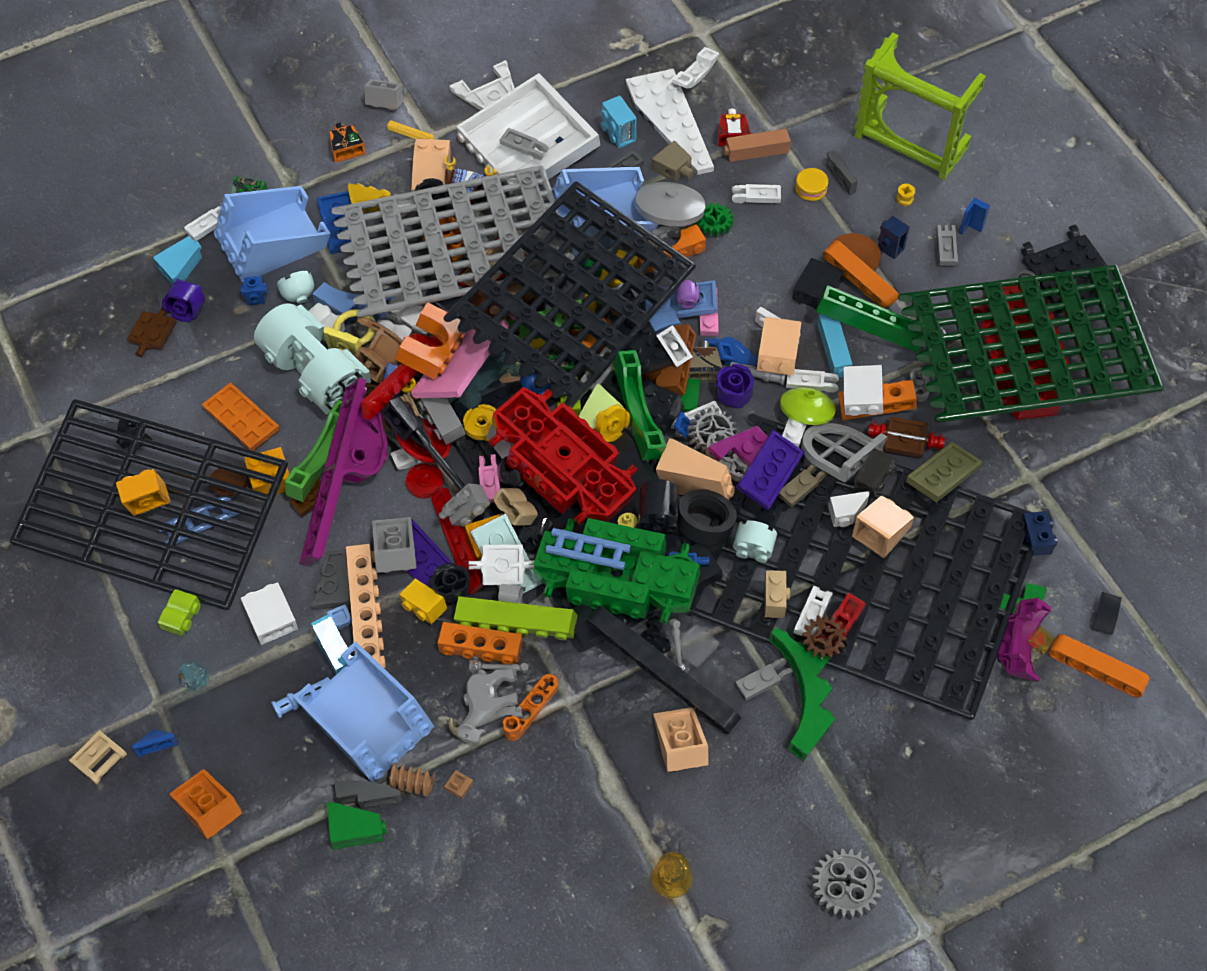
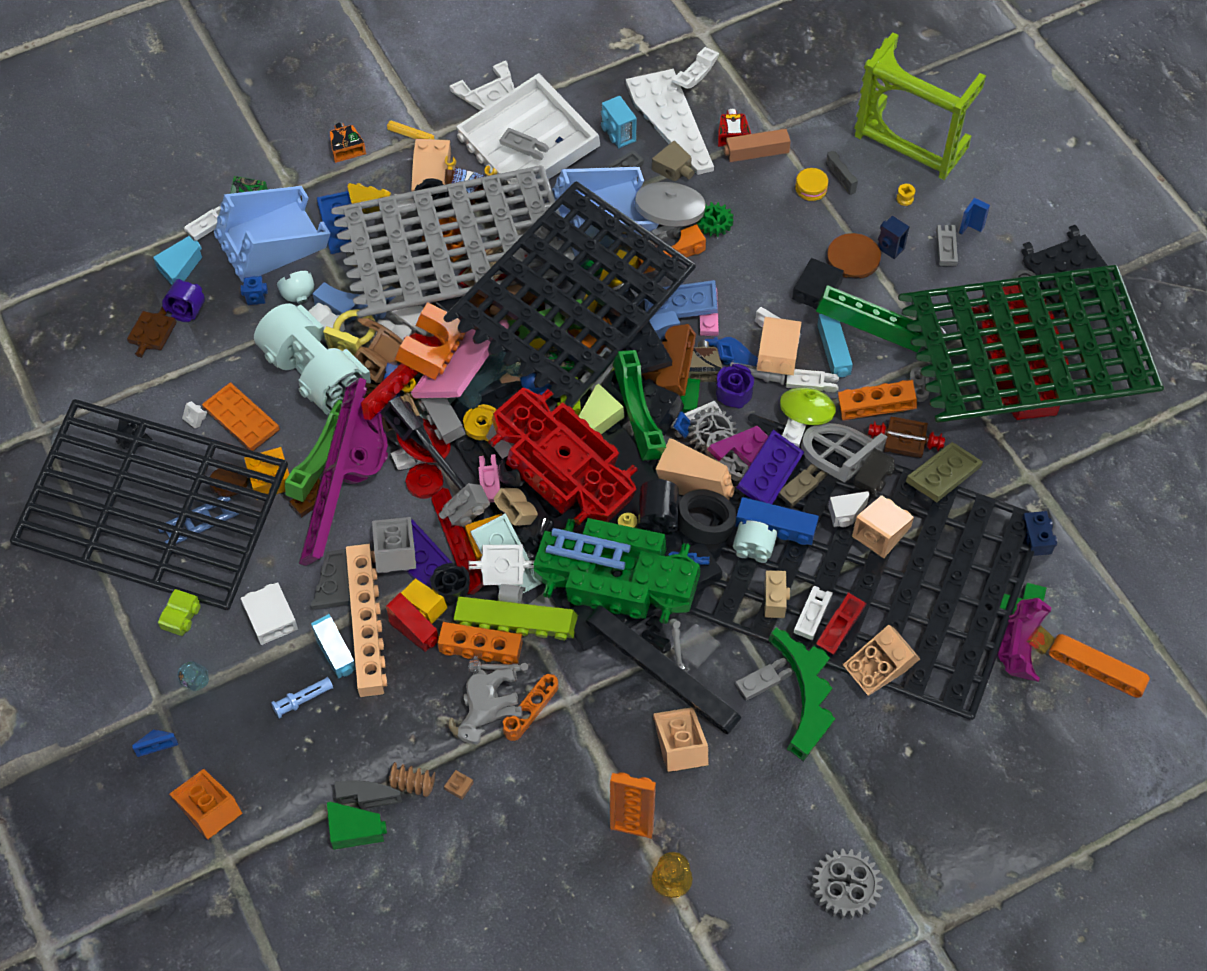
tan plate [69,730,127,785] -> none
light orange brick [116,469,171,516] -> none
light blue windscreen [293,641,435,782] -> none
light blue tile [327,604,352,630] -> none
light grey brick [364,79,407,110] -> none
yellow plate [595,404,630,442] -> none
white slope [657,325,693,367] -> none
medium lavender head [676,280,700,308] -> none
white hinge [732,184,781,203] -> none
reddish brown gear [802,614,847,660] -> none
orange beam [822,240,899,309] -> none
white brick [844,365,883,416] -> none
black slope [1093,592,1122,635] -> none
none -> white tile [182,401,207,428]
none -> red slope [386,593,439,652]
none -> orange plate [610,772,656,839]
none -> blue brick [735,497,819,545]
none -> light nougat slope [843,625,920,696]

